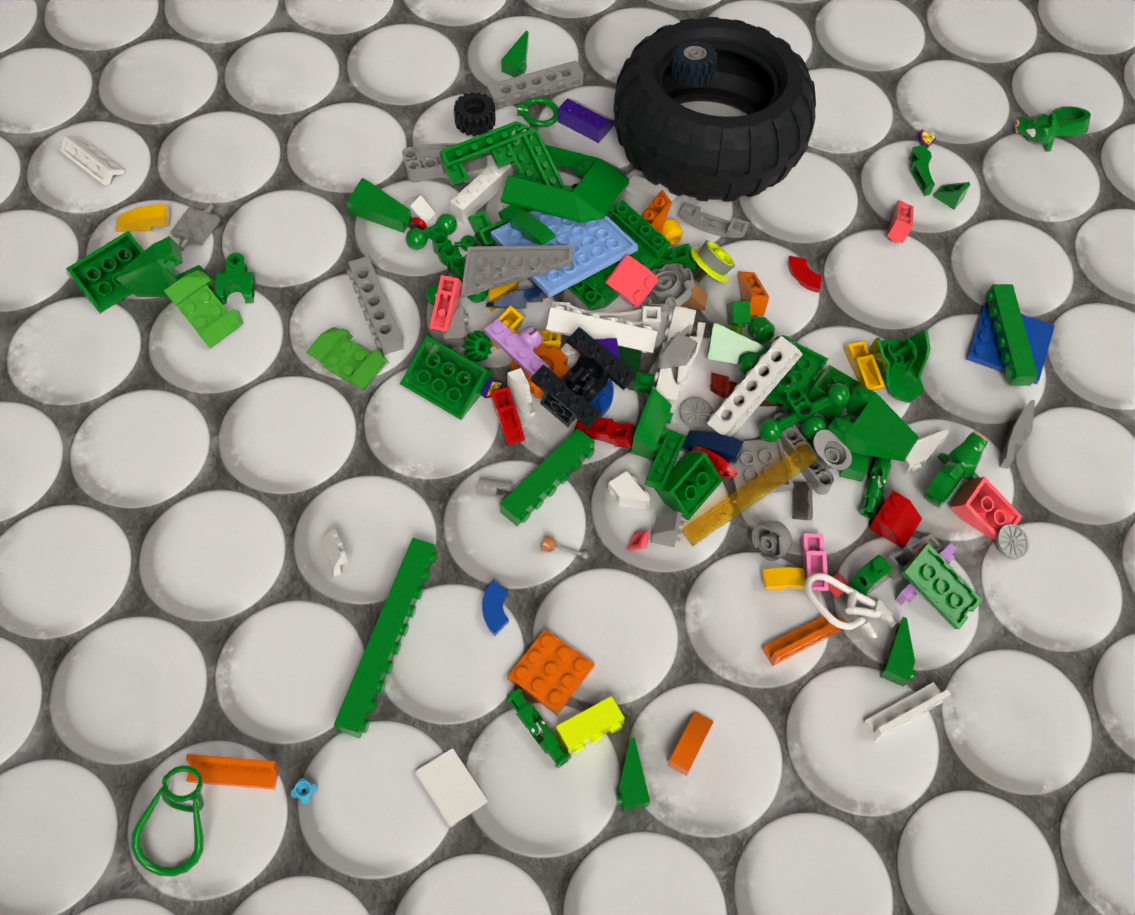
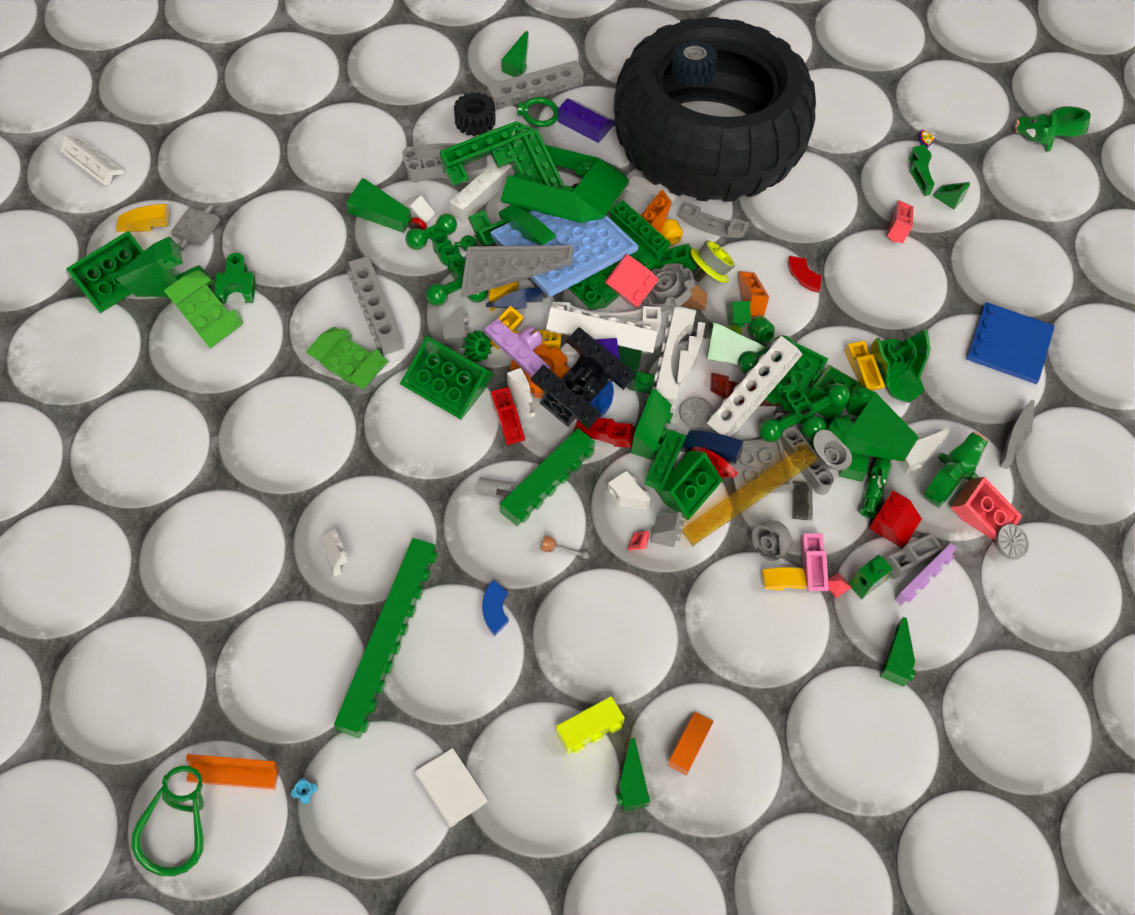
coral slope [429,275,462,332] -> none
tile [481,379,503,398] -> none
green piece [506,689,572,769] -> none
orange plate [507,629,595,716] -> none
light grey slope [657,332,698,369] -> none
orange fence [762,611,847,666] -> none
white piece [804,573,898,639] -> none
white fence [864,682,951,741] -> none
piece [900,543,983,629] -> none
green brick [985,284,1038,386] -> none

